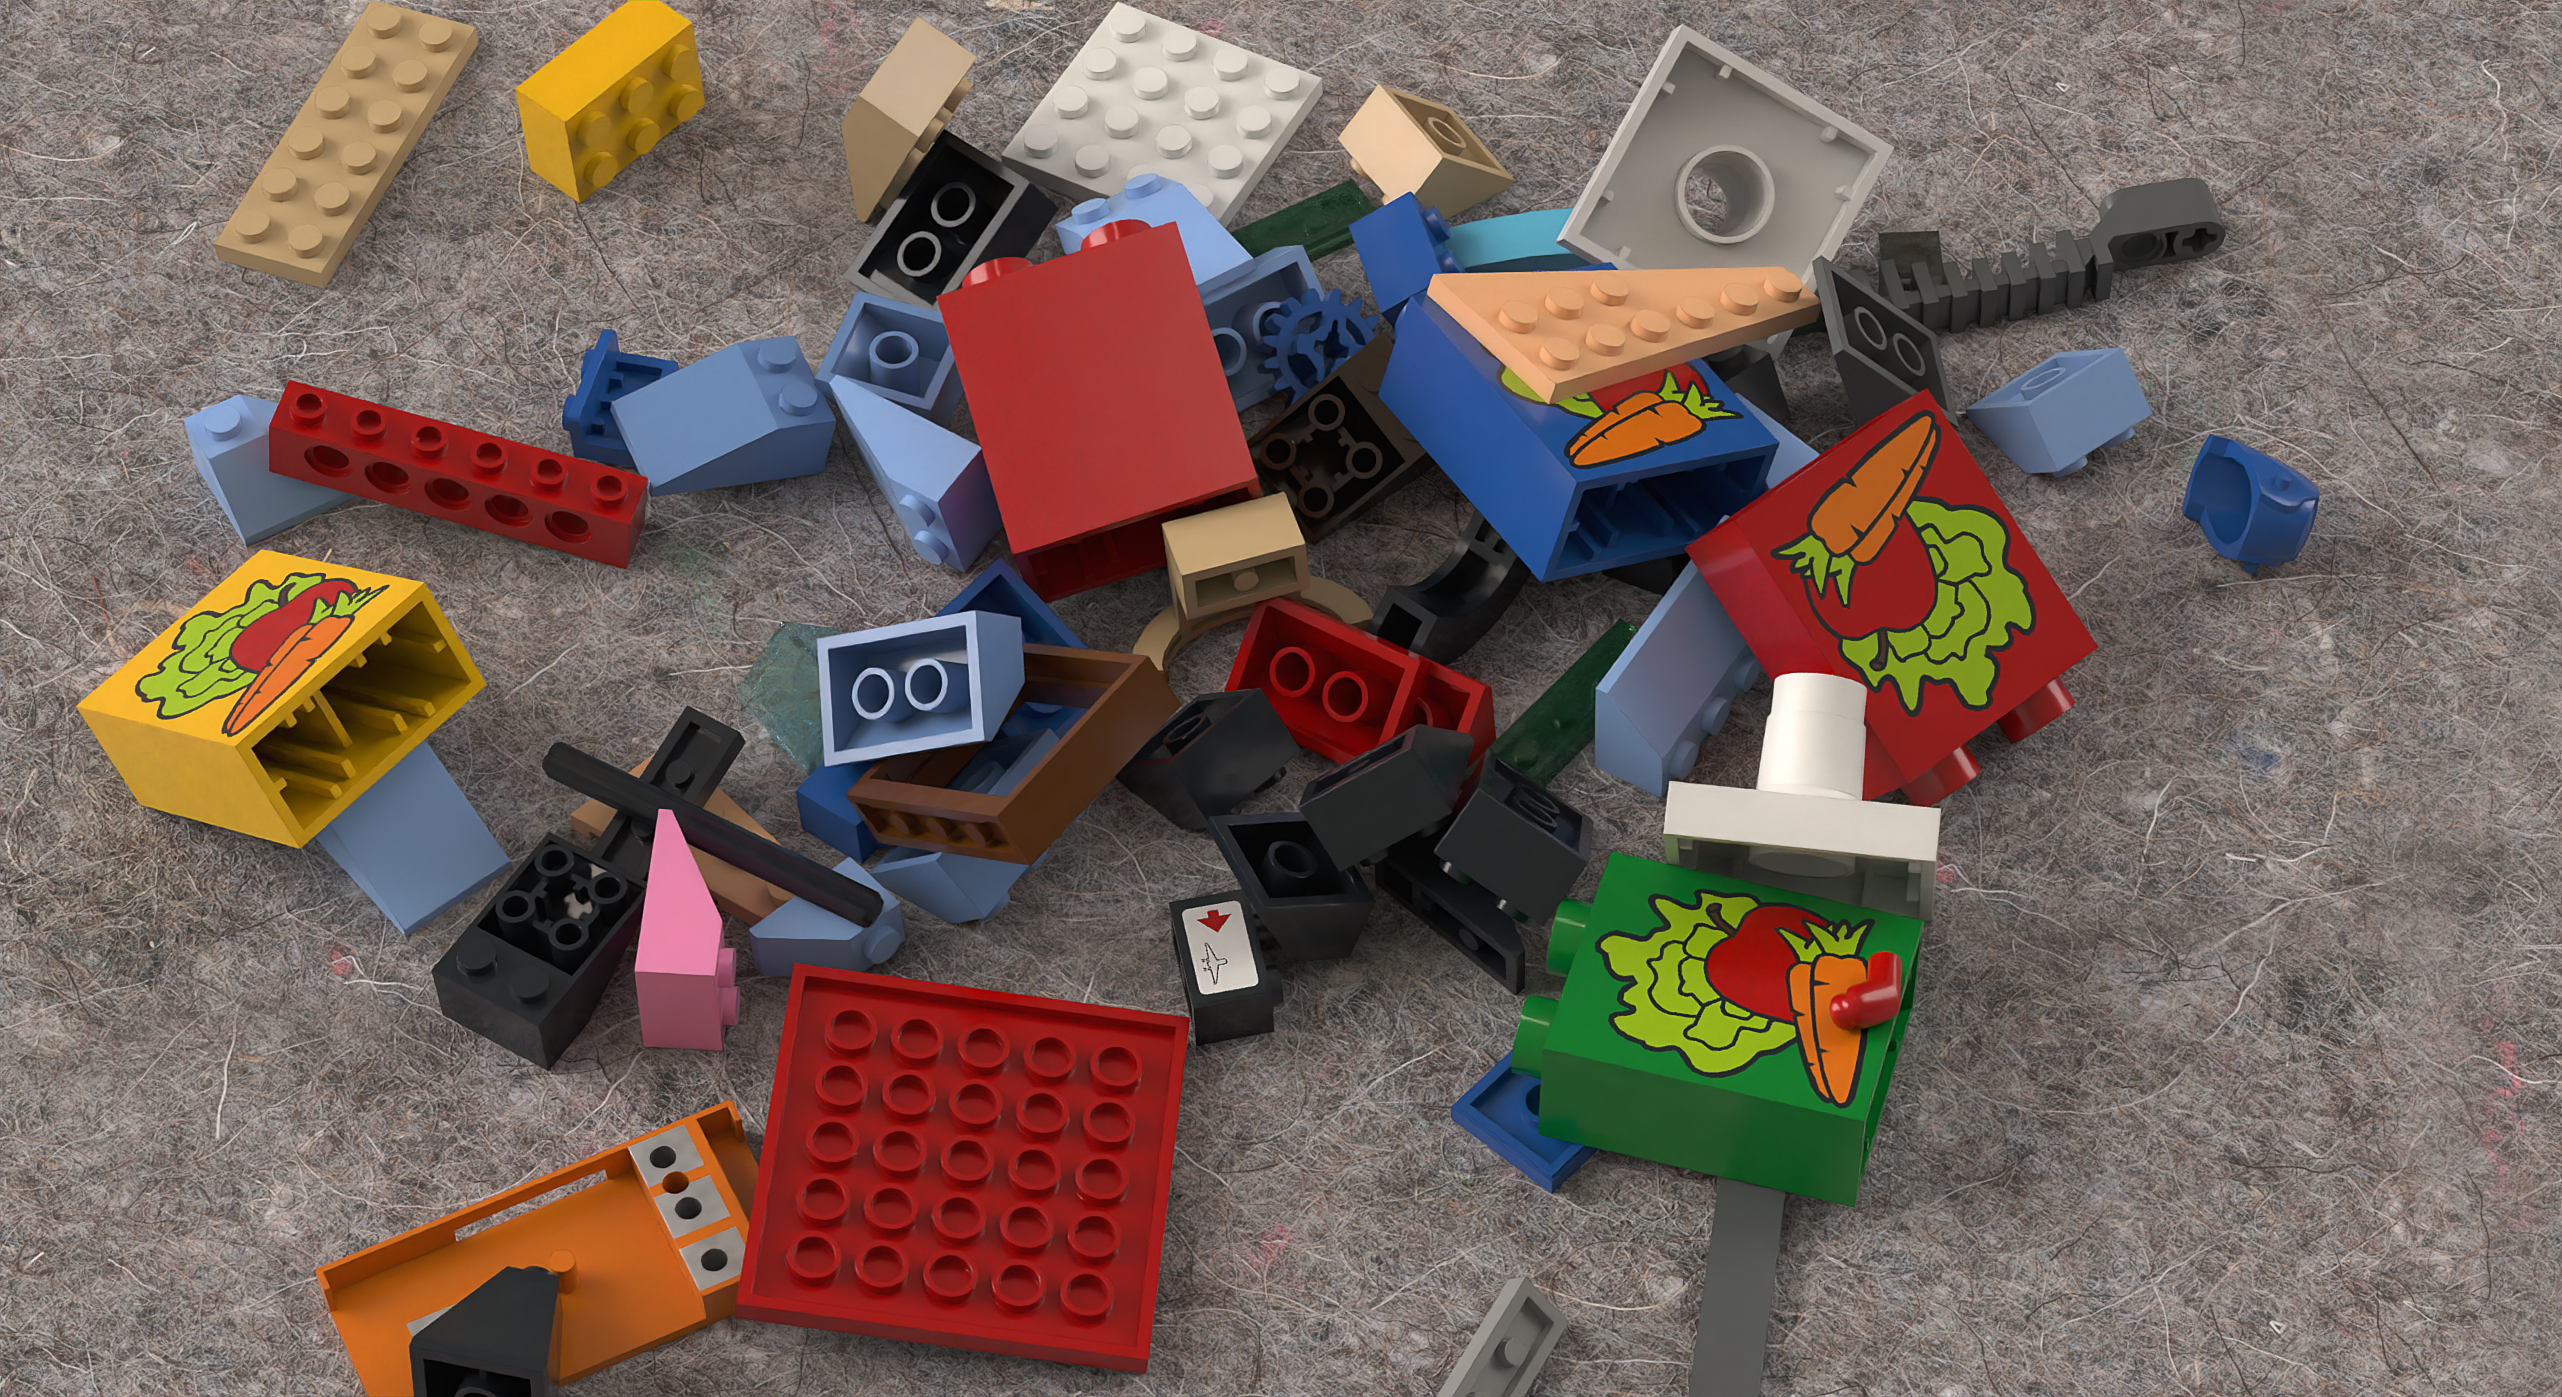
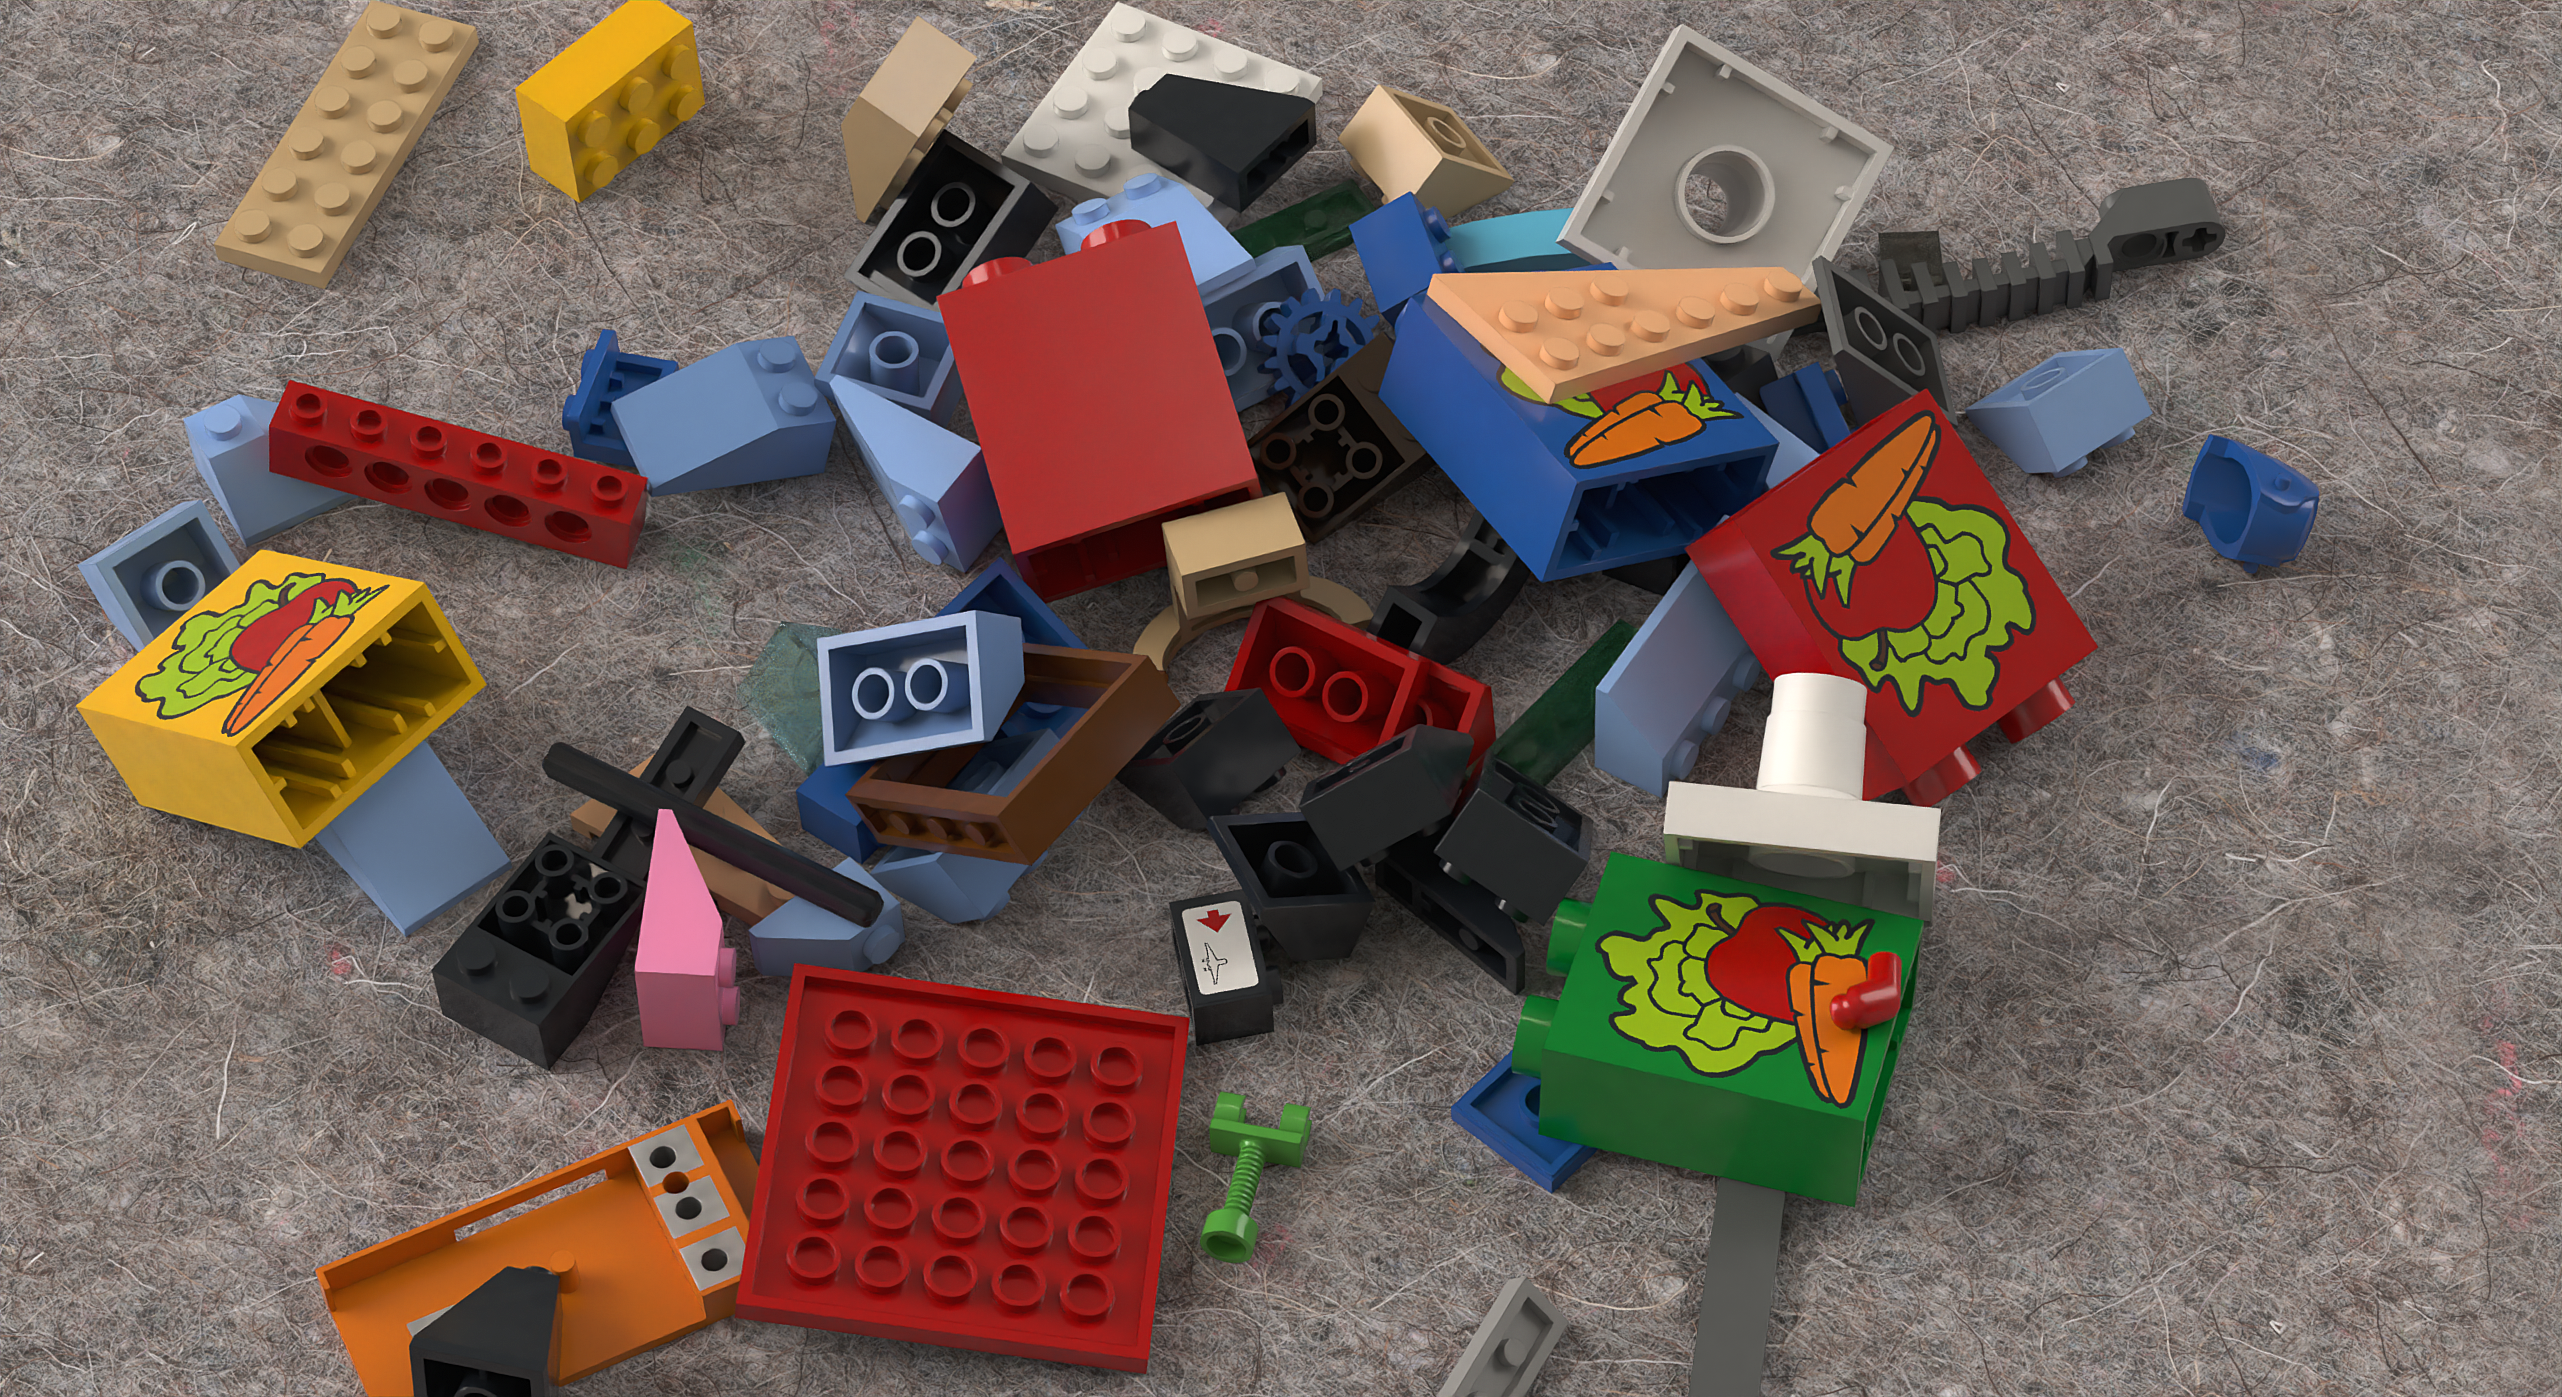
none -> light blue slope [77,500,241,652]
none -> black slope [1128,73,1317,214]
none -> bright green bar [1200,1091,1312,1263]
none -> blue bracket [1759,362,1860,455]

